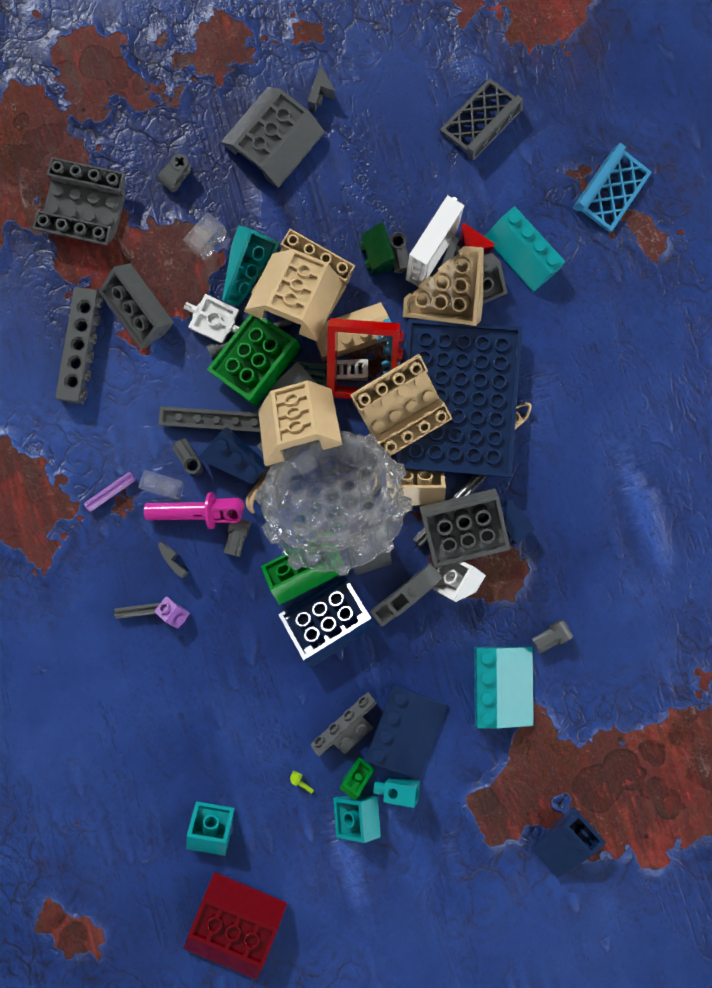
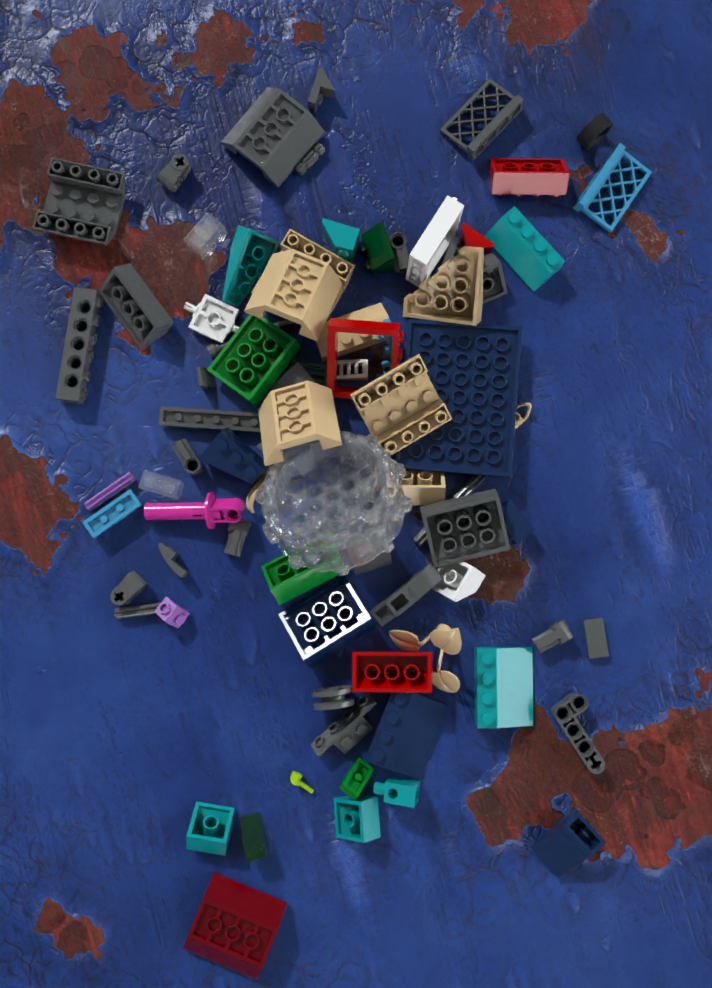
none -> dark azure plate [82,489,142,538]
none -> dark grey piece [110,570,148,606]
none -> dark grey slope [196,367,216,390]
none -> clear green slope [240,812,269,862]
none -> dark grey axle [295,143,325,175]
none -> dark grey wheel [311,685,354,710]
none -> teal slope [322,218,360,263]
none -> red slope [352,651,433,693]
none -> tan plant [389,624,462,693]
none -> slope [490,158,570,197]
none -> dark grey beam [551,692,605,774]
none -> black tyre [577,113,613,150]
none -> dark grey tile [582,617,609,659]

